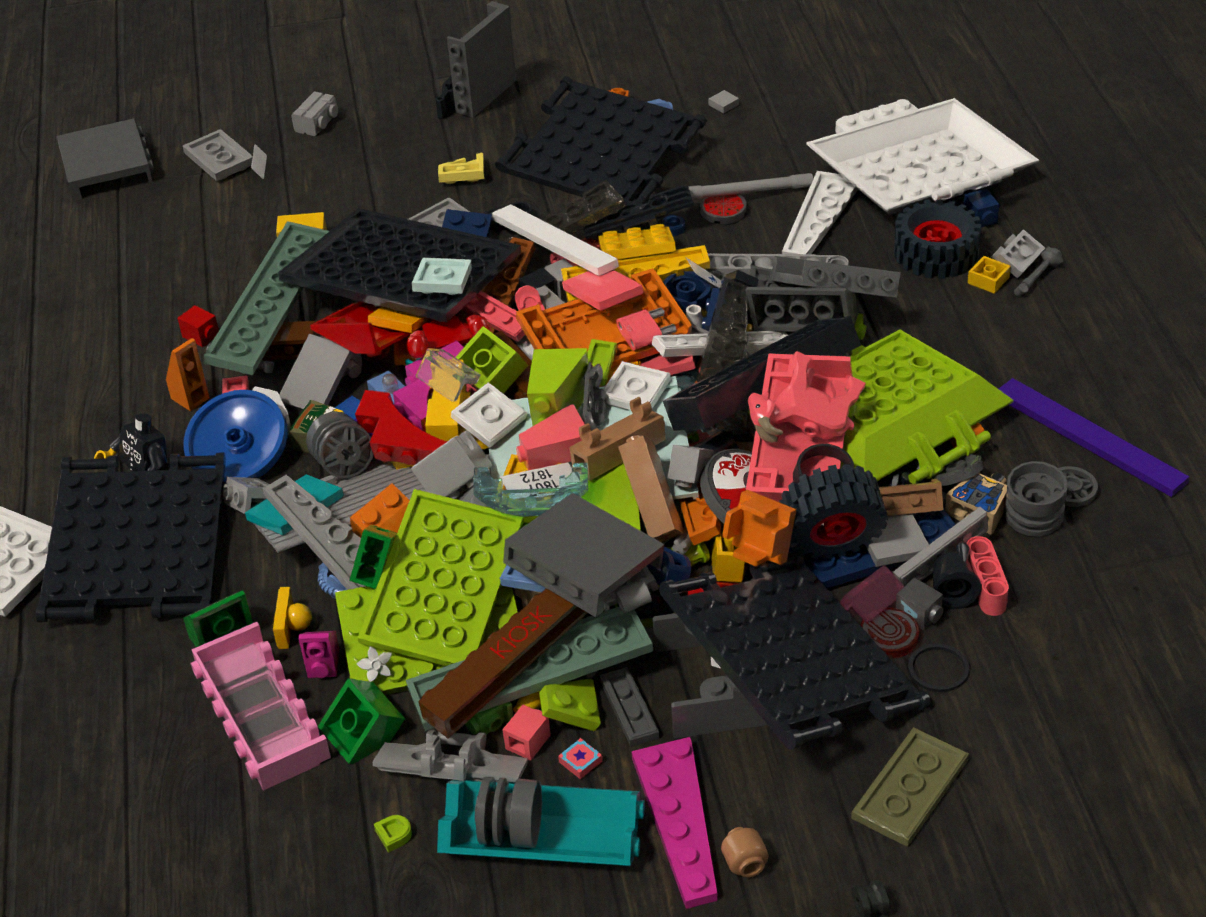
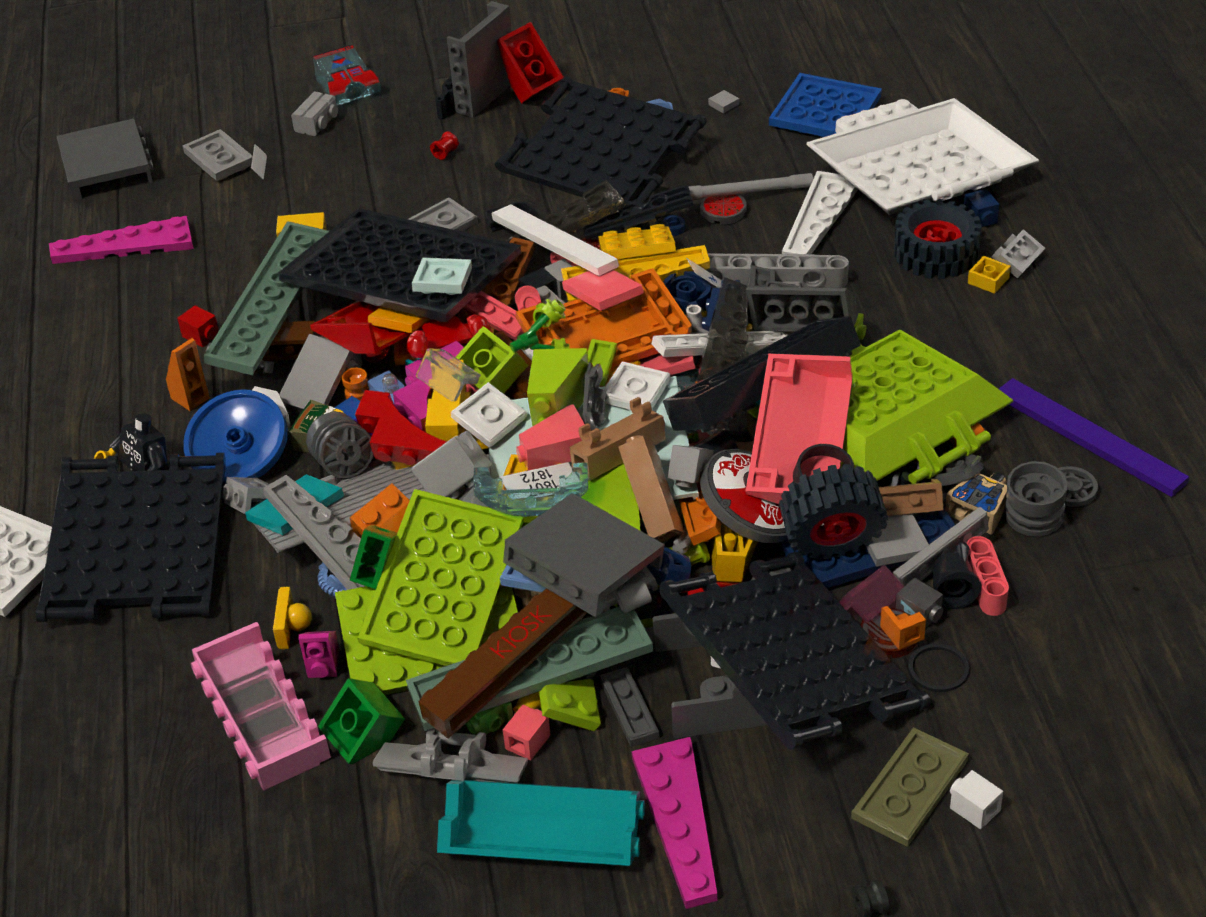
green slope [183,590,253,647] -> none
coral tile [222,376,249,394] -> none
white plant [356,646,392,682] -> none
lime tile [374,815,412,853] -> none
light yellow wing [438,153,484,184] -> none
dark blue wing [442,209,493,237] -> none
dark grey wheel [475,776,542,848] -> none
coral tile [558,738,603,779] -> none
coral piece [617,307,676,350] -> none
medium nougat head [721,827,769,877] -> none
orange panel [722,490,797,566] -> none
black tile [724,270,759,292] -> none
coral animal [748,351,866,443] -> none
dark grey panel [771,256,901,298] -> none
dark grey piece [1014,246,1063,297] -> none
none -> dark pink wing [49,216,194,264]
none -> clear light blue piece [313,45,381,105]
none -> orange wheel [342,367,368,401]
none -> red bush [430,131,459,160]
none -> red slope [497,22,563,104]
none -> plant [510,298,570,353]
none -> blue plate [769,73,882,137]
none -> orange panel [880,606,926,650]
none -> white brick [950,770,1003,830]

